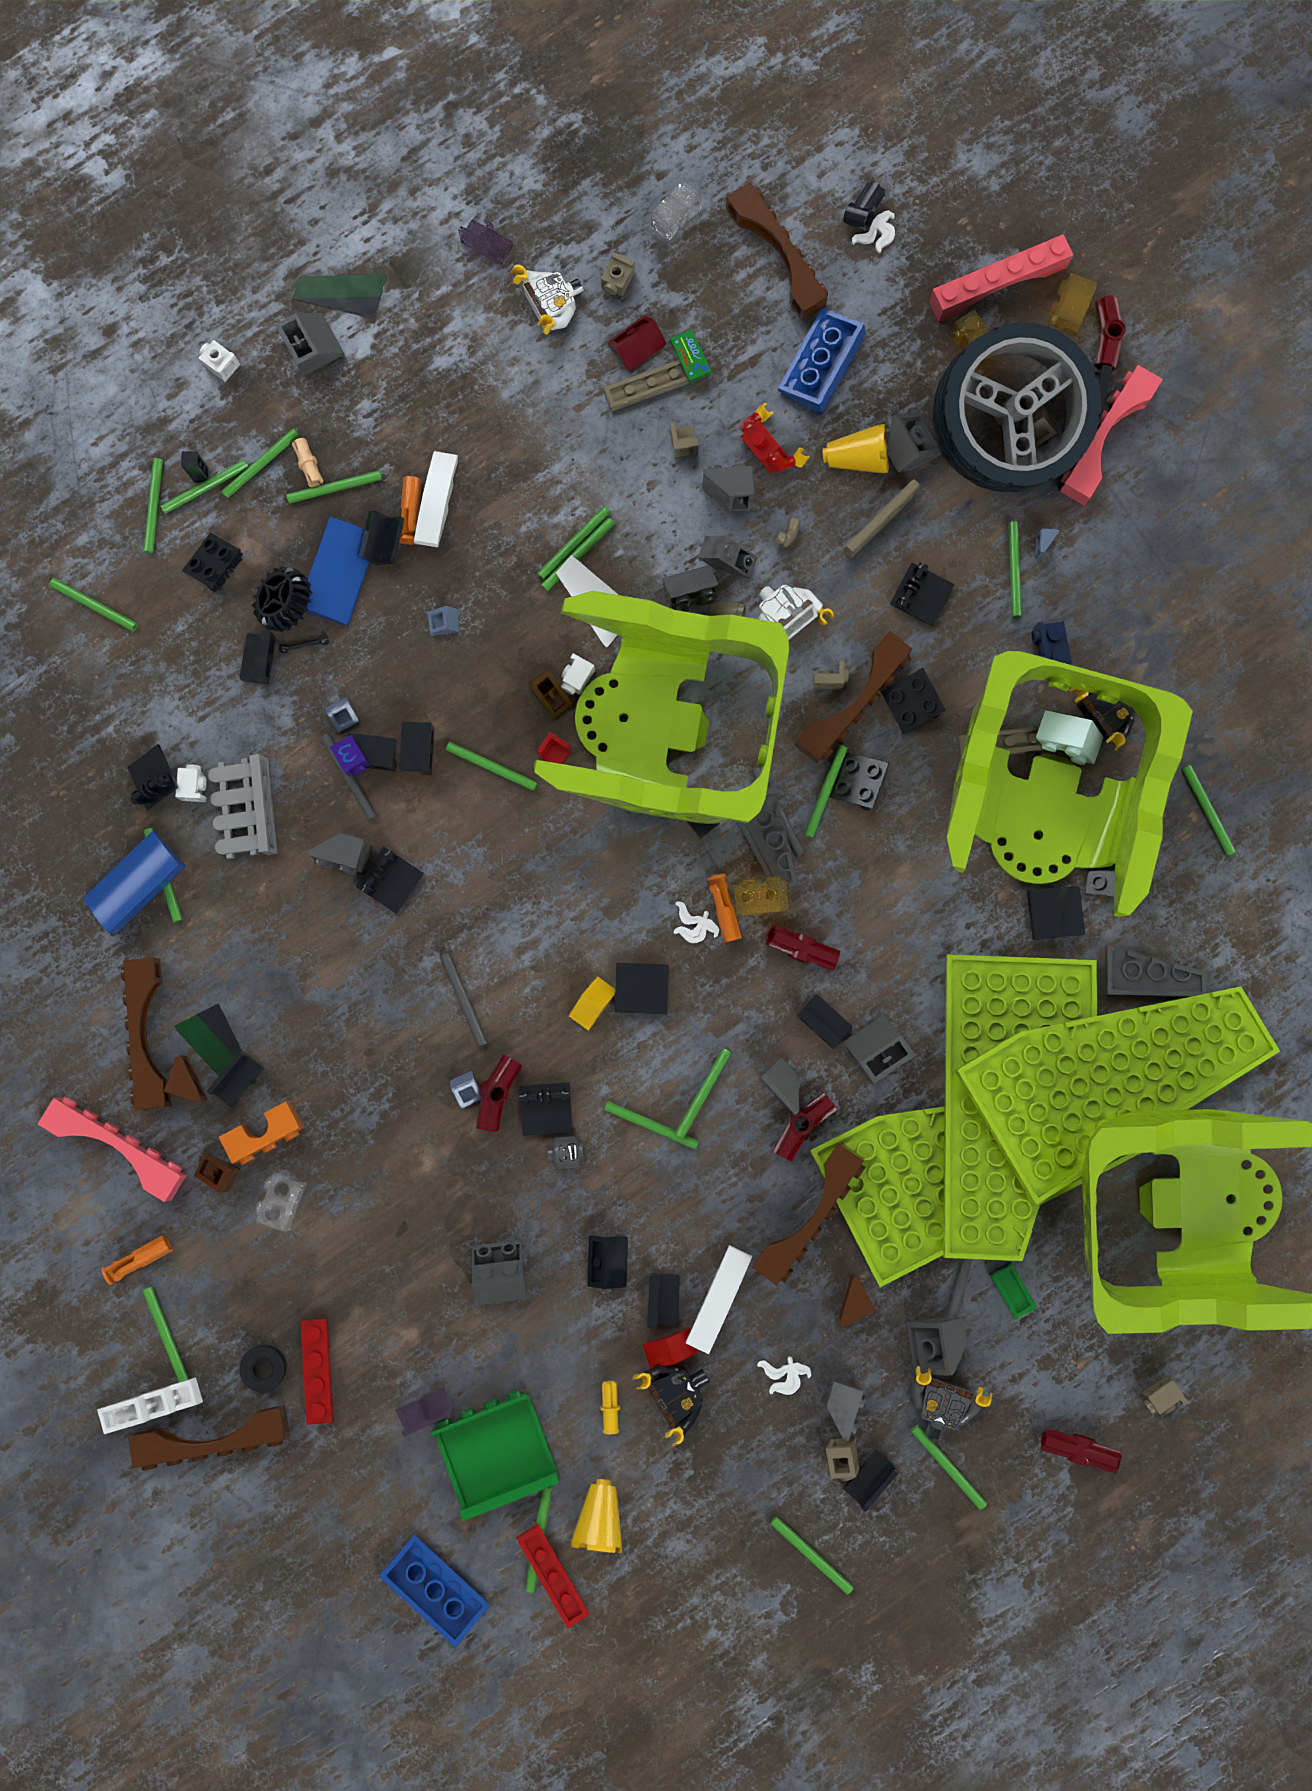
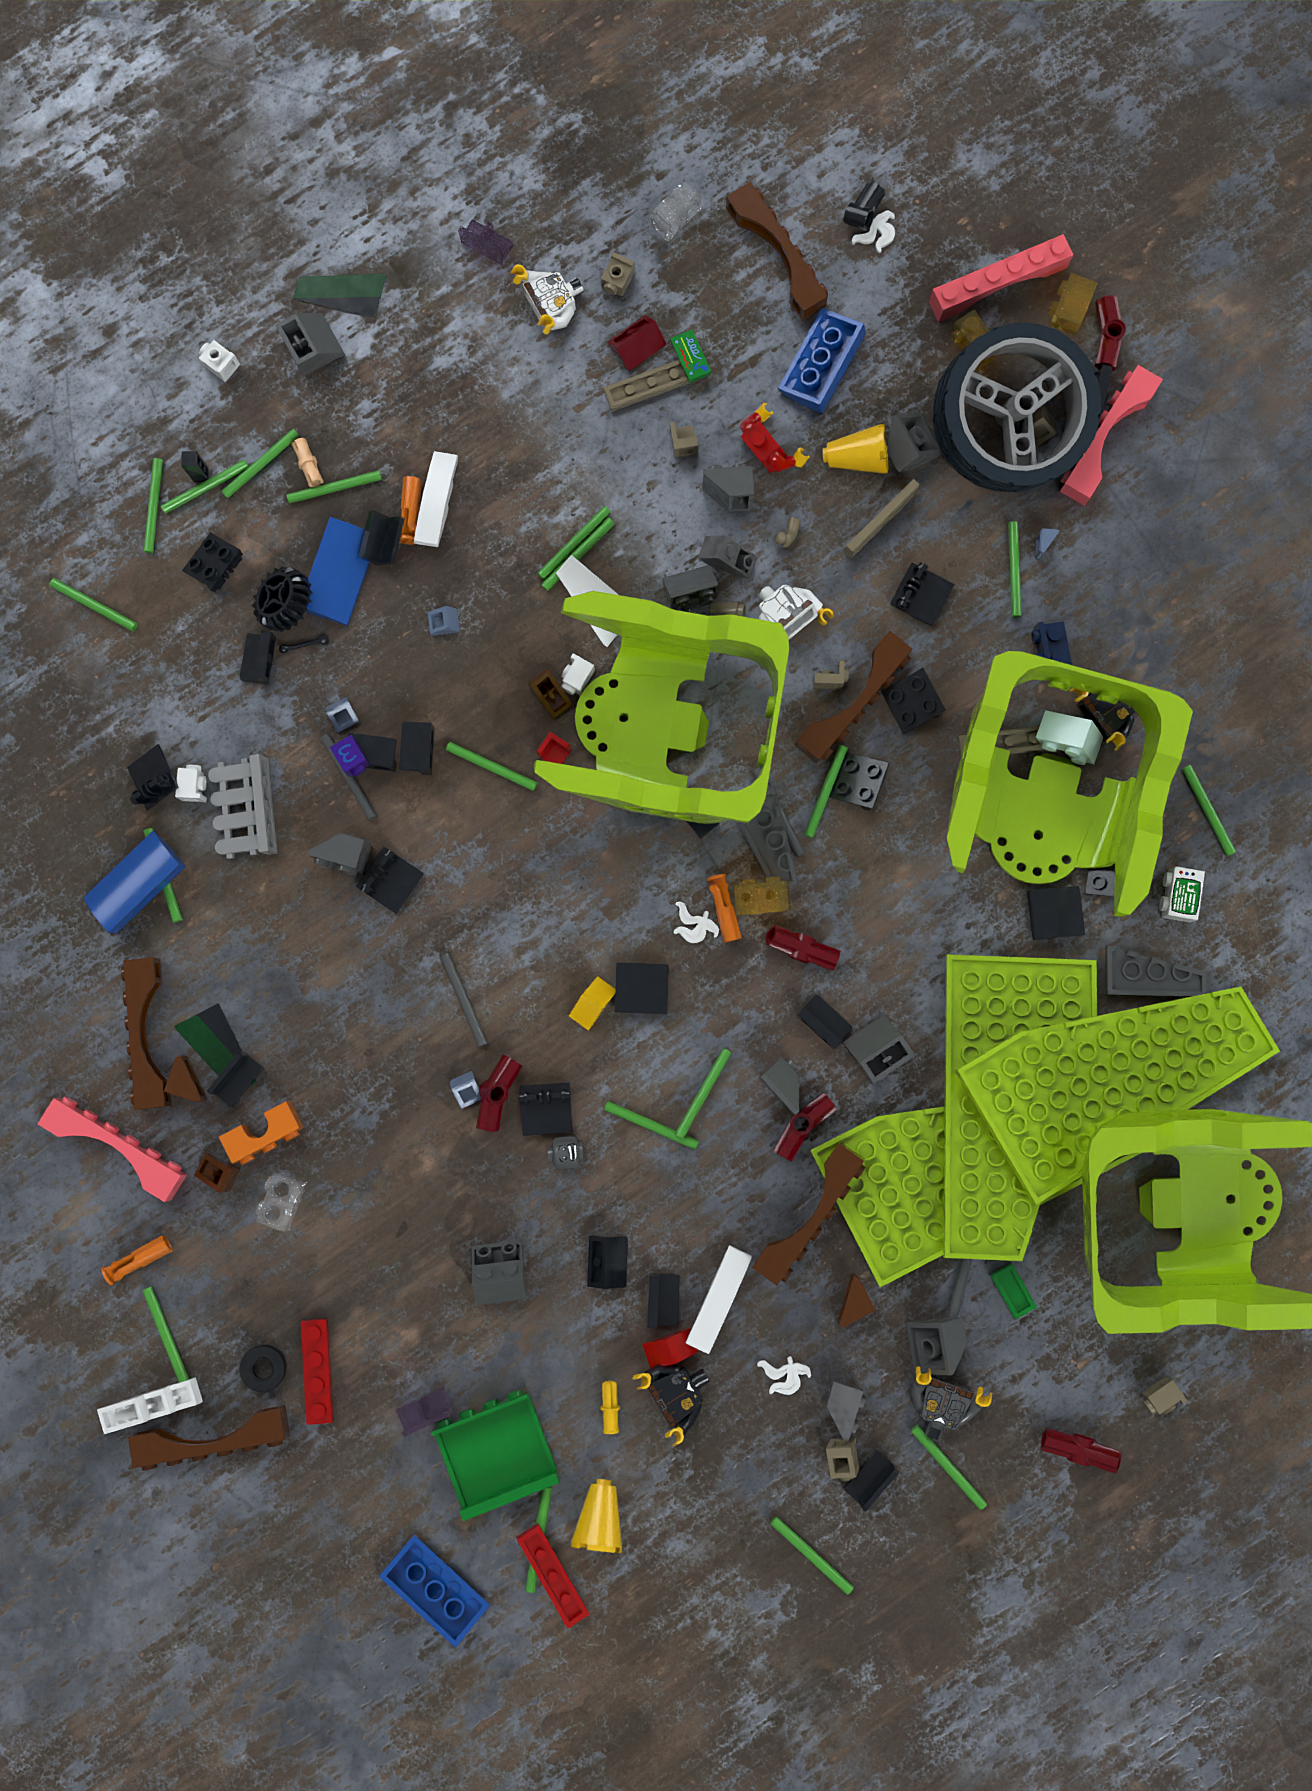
none -> brick [1159,866,1205,923]

